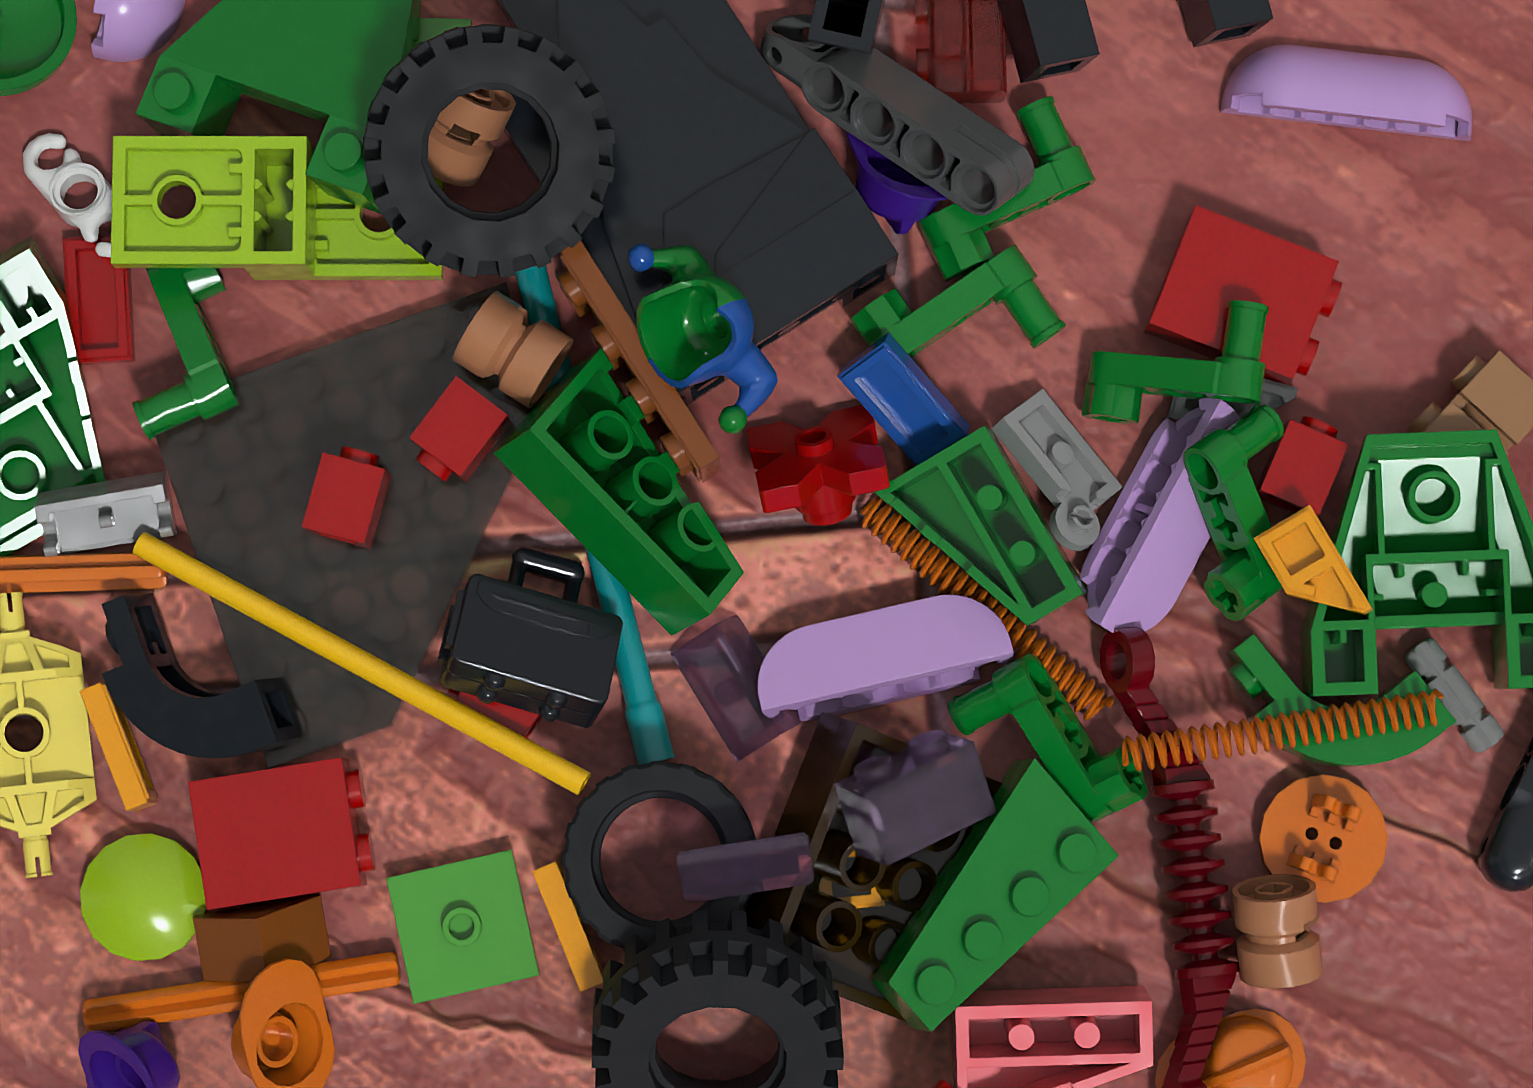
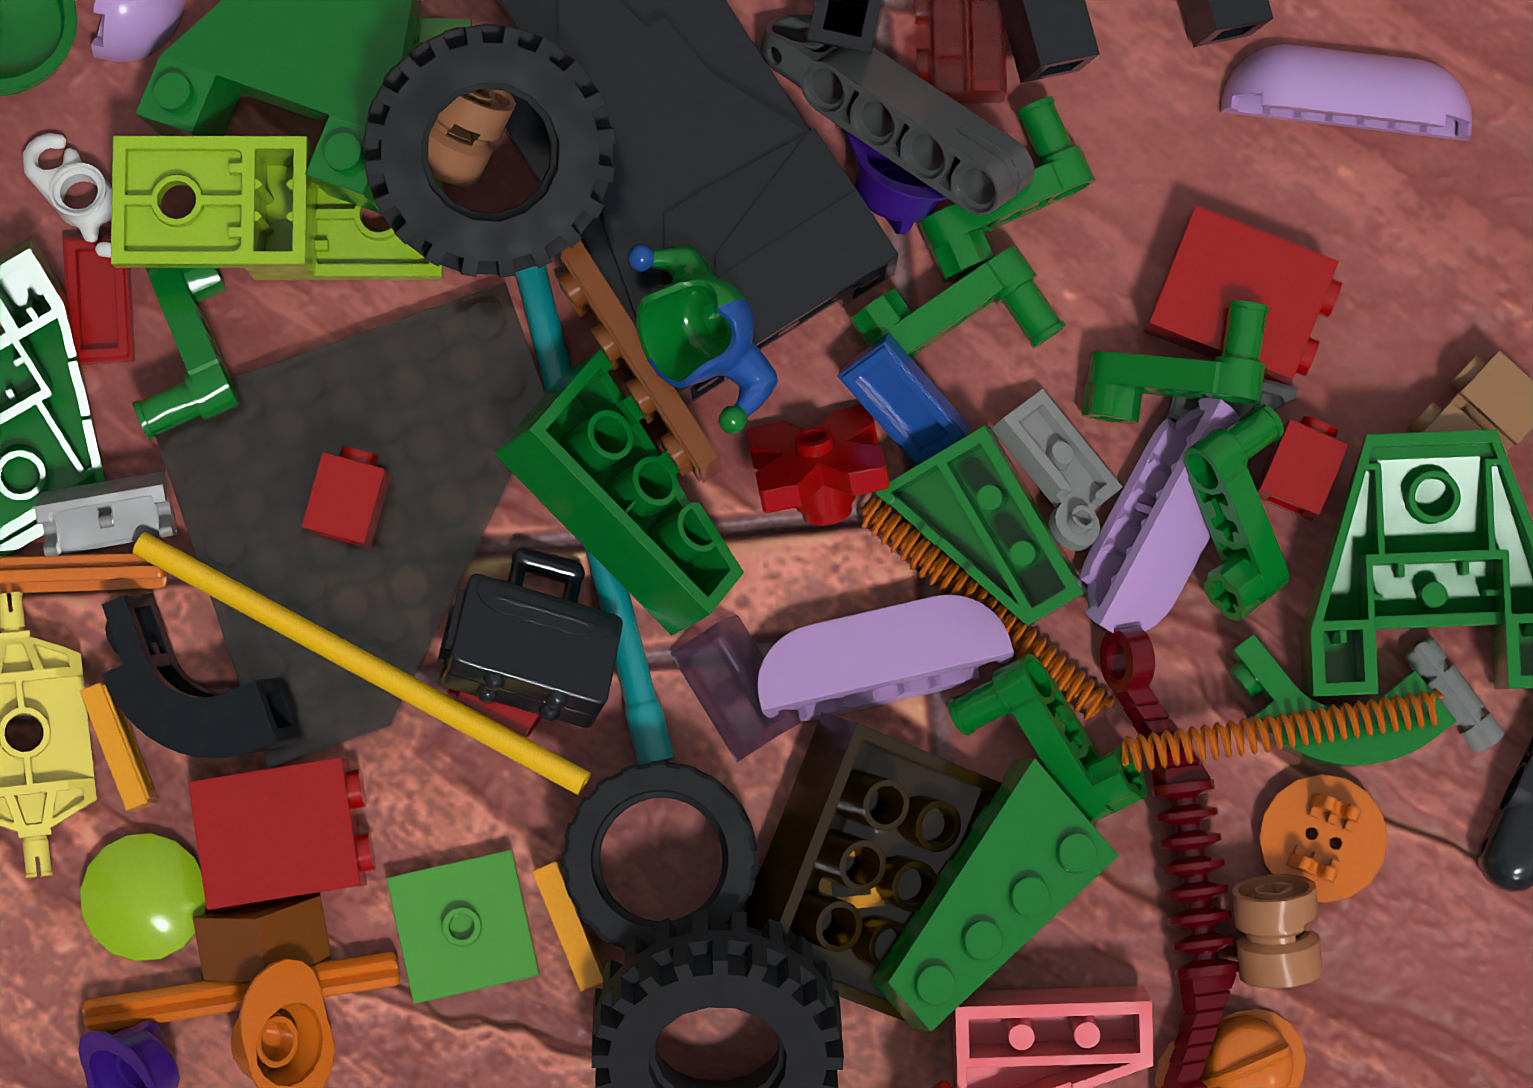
red brick [409,376,512,483] -> none
nougat wheel [453,291,574,409] -> none
clear purple slope [676,832,814,903] -> none
clear purple brick [834,729,996,866] -> none
light orange tile [1254,505,1373,615] -> none

